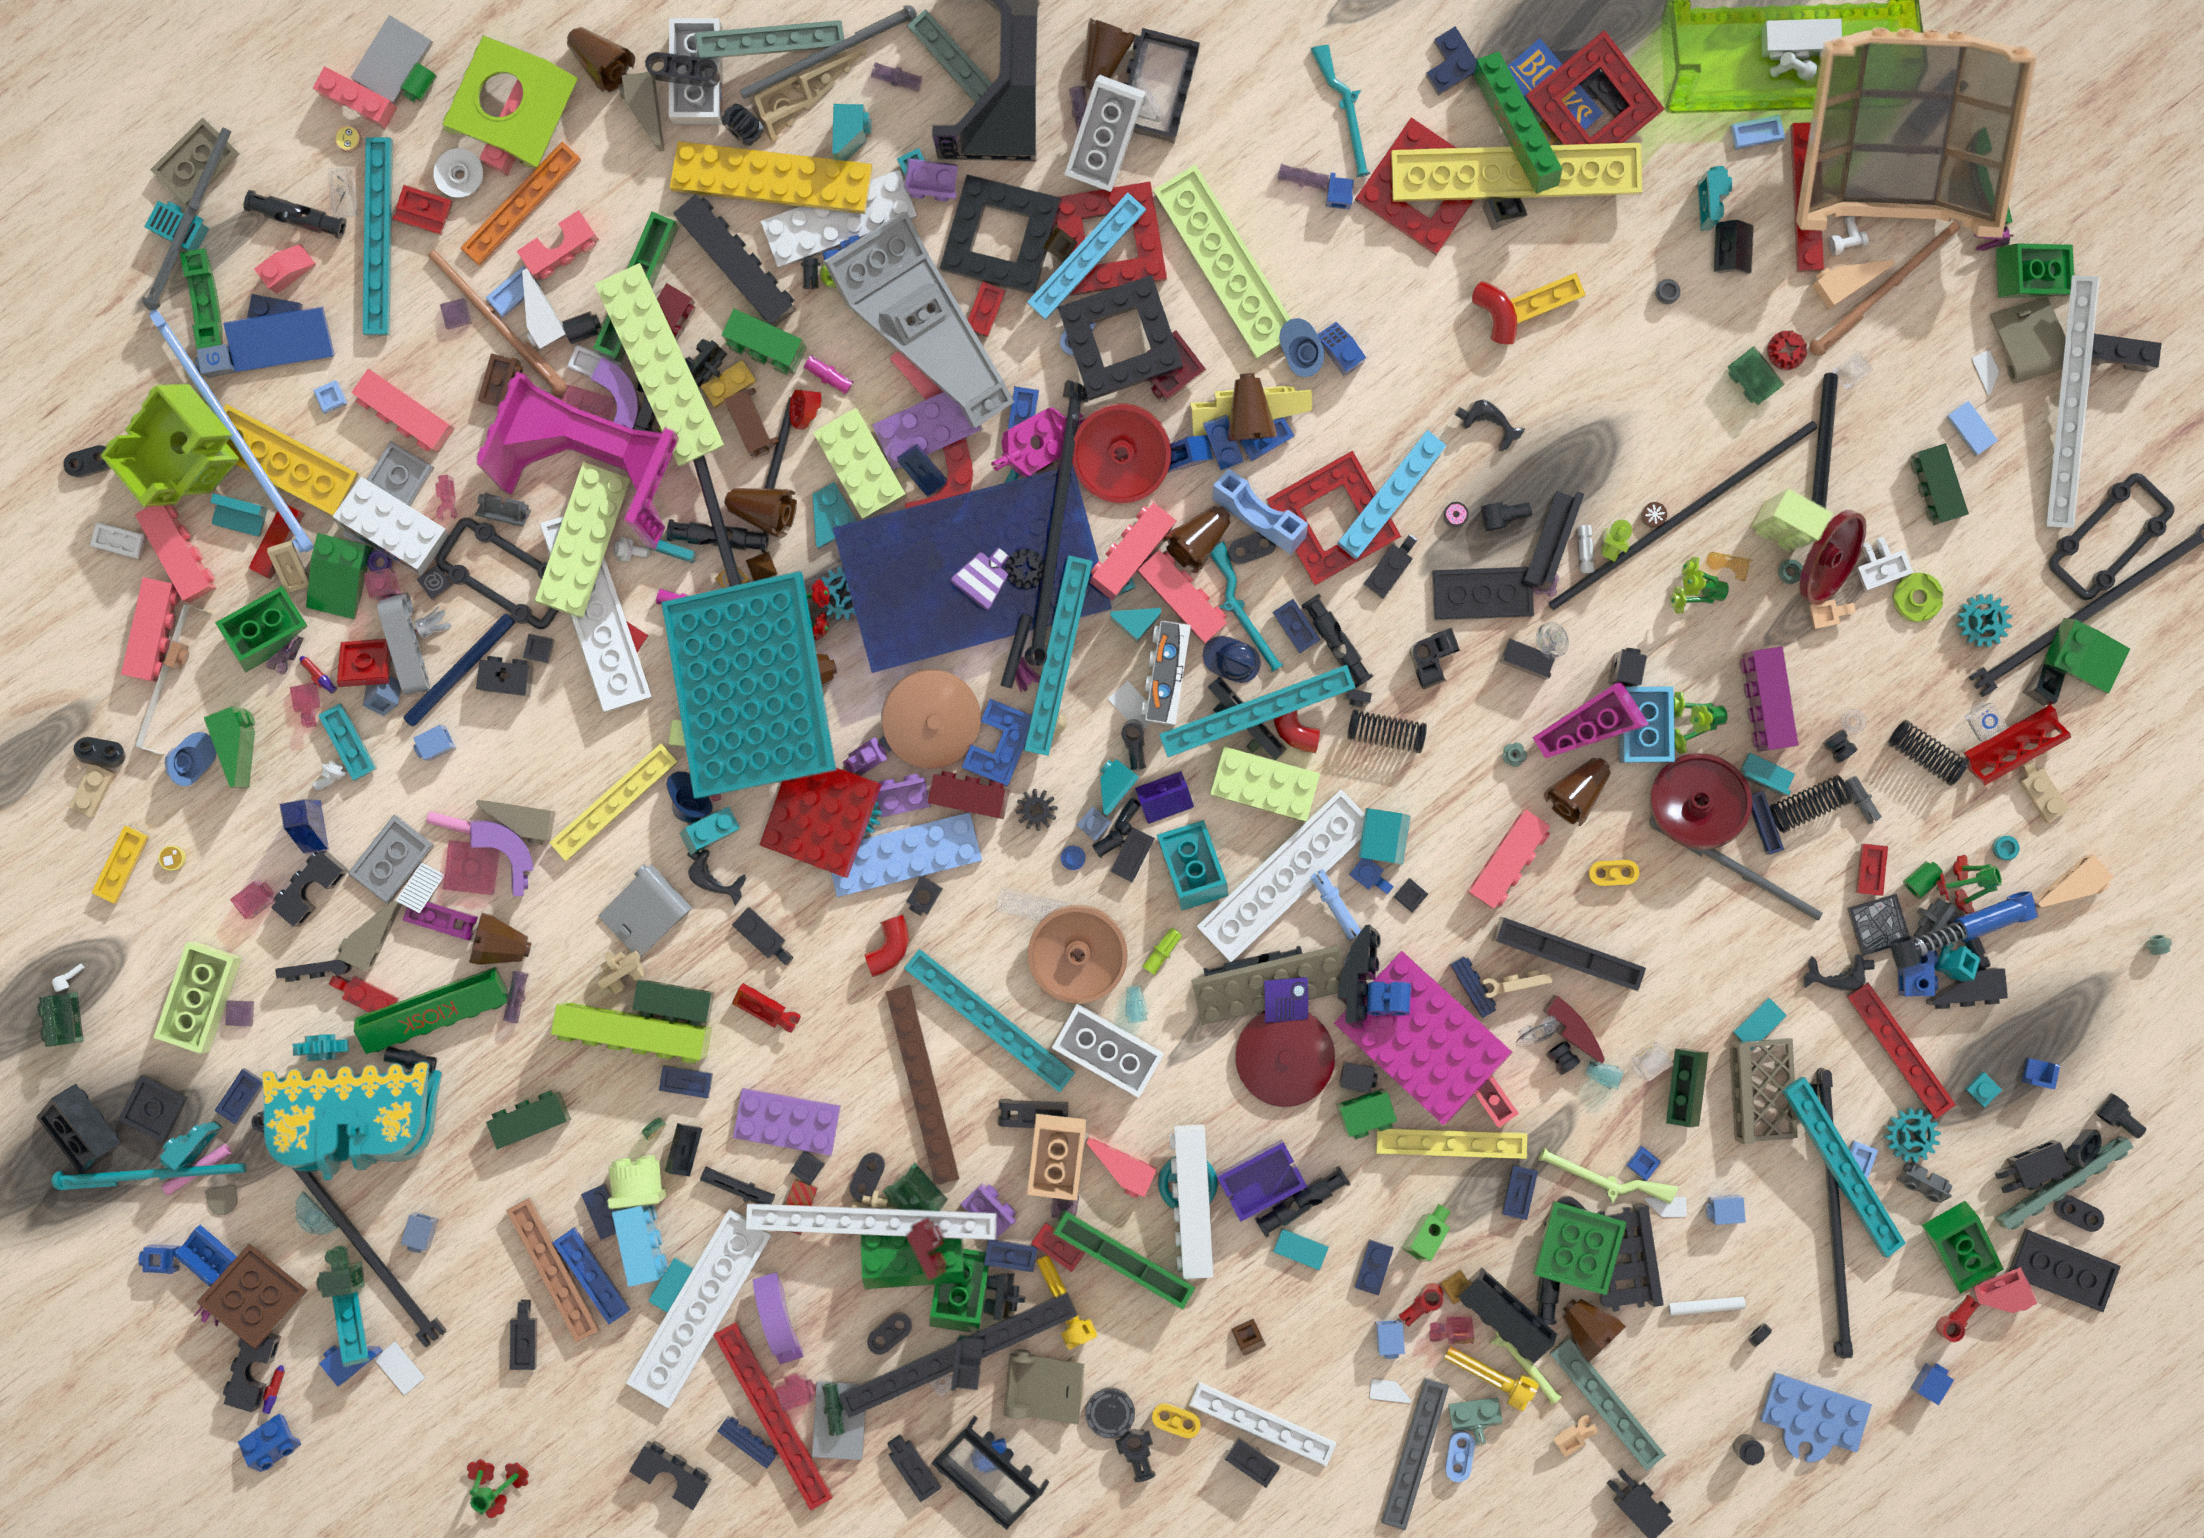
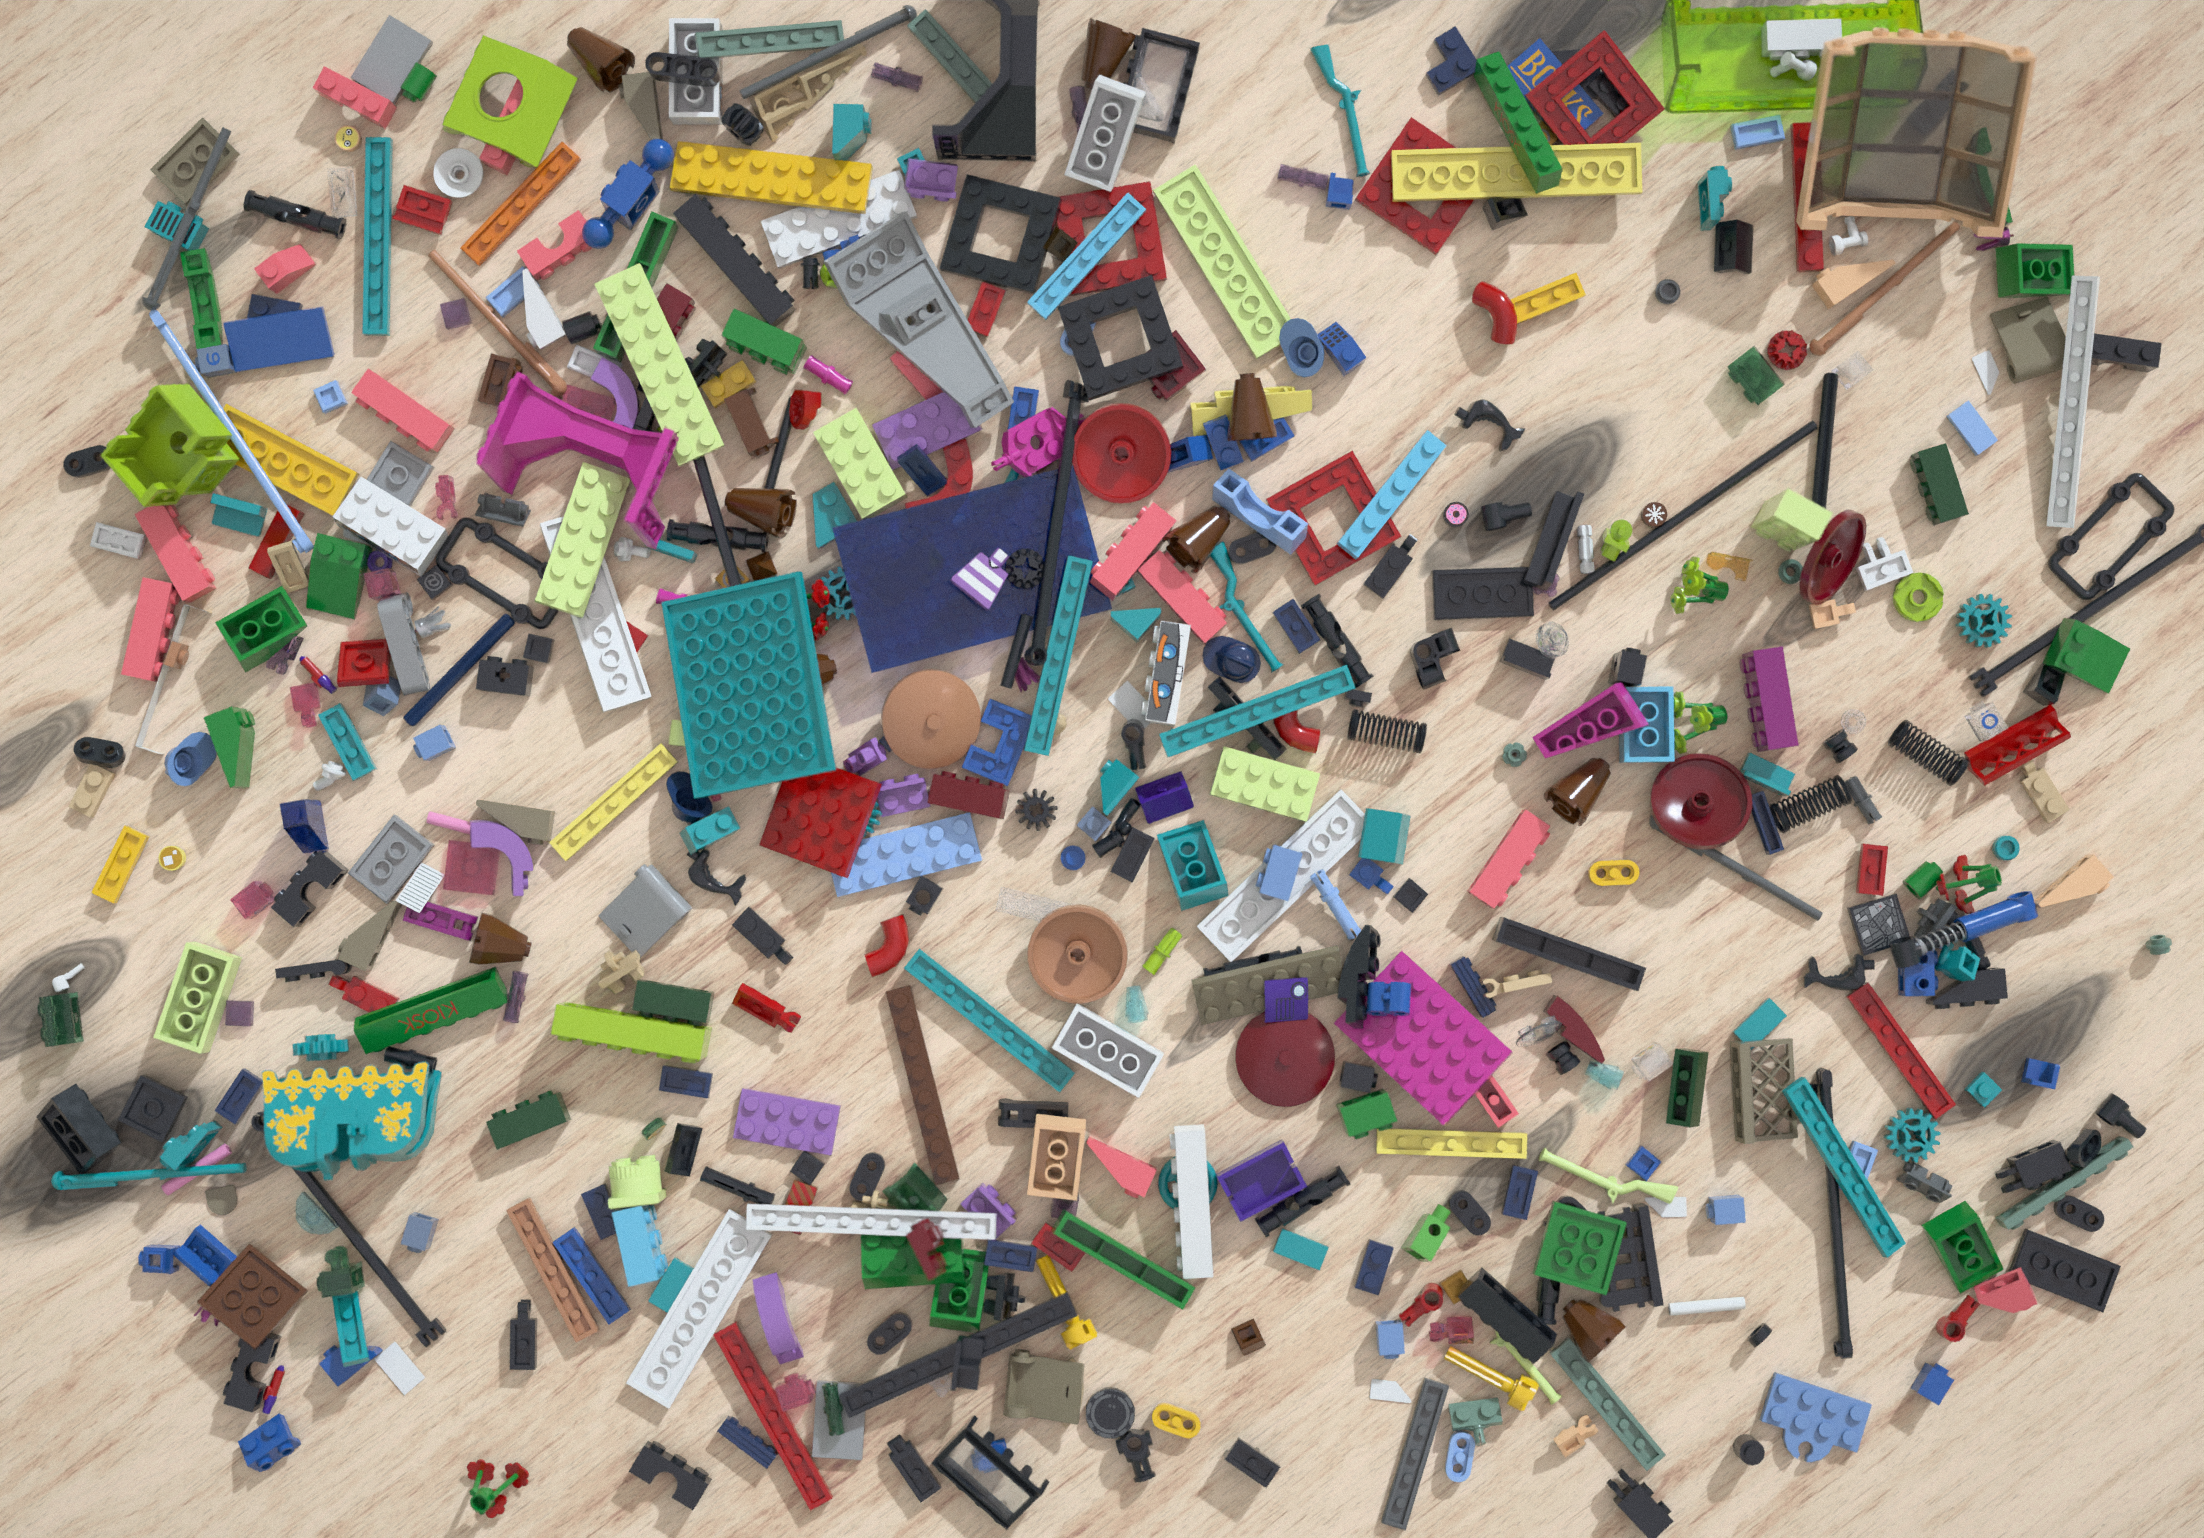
white tile [1189,1382,1336,1467] -> none
none -> blue brick [582,139,674,249]
none -> medium blue brick [1256,845,1303,901]
none -> black plate [1449,1190,1491,1235]

